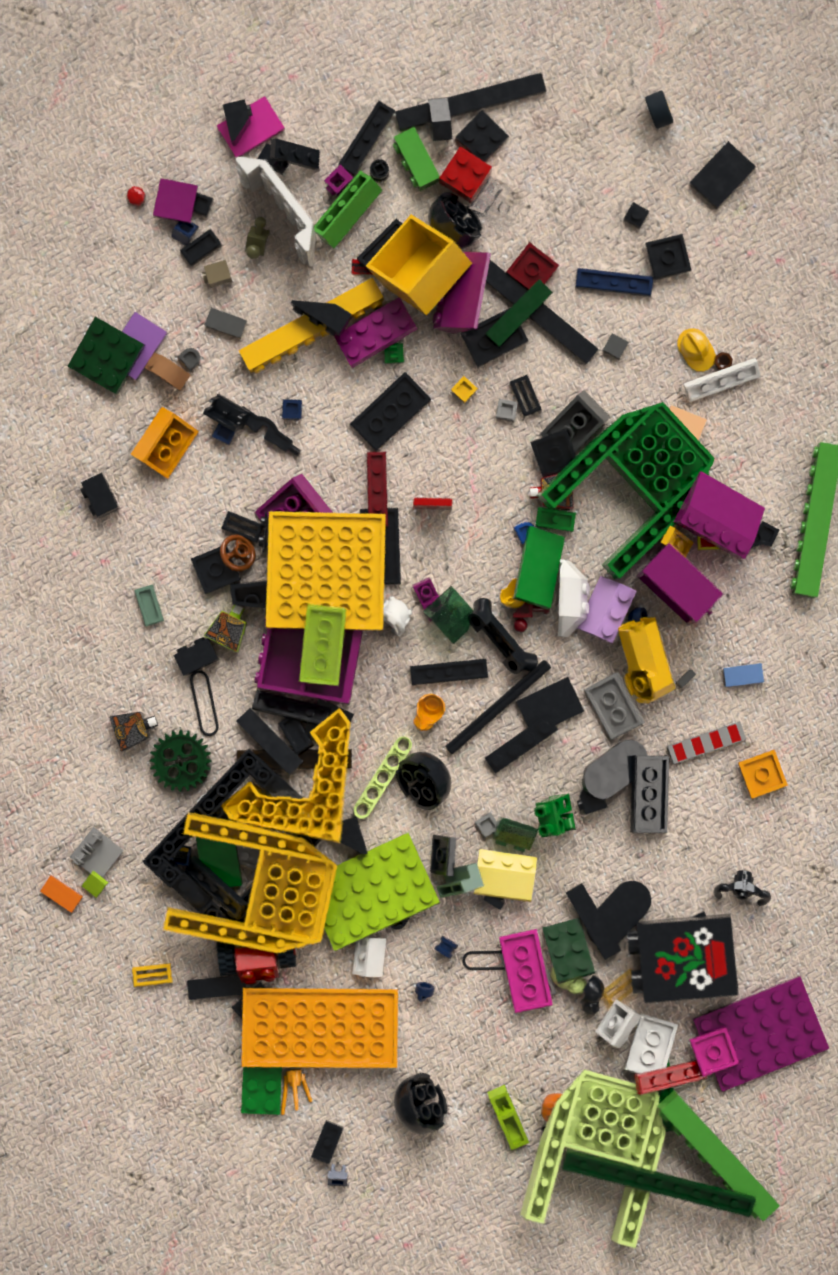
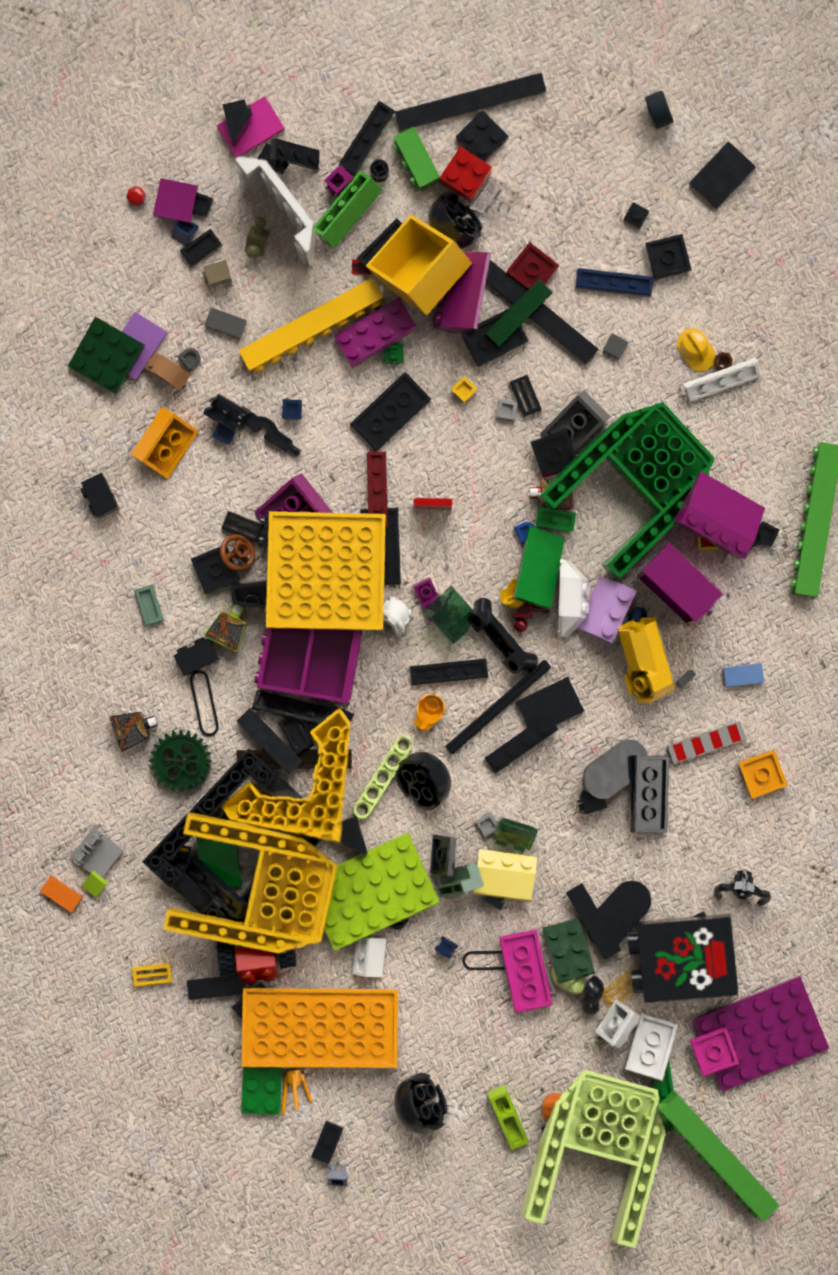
black slope [291,300,352,337] -> none
lime plate [299,604,347,686] -> none
dark blue tile [415,982,435,1002] -> none
slope [428,97,452,141] -> none
green hips [534,793,576,838] -> none
dark green plate [562,1149,756,1217] -> none
light grey tile [584,672,645,740] -> none
tile [635,1060,707,1095] -> none
yellow plate [661,526,694,558] -> none
light nougat slope [669,405,707,440] -> none

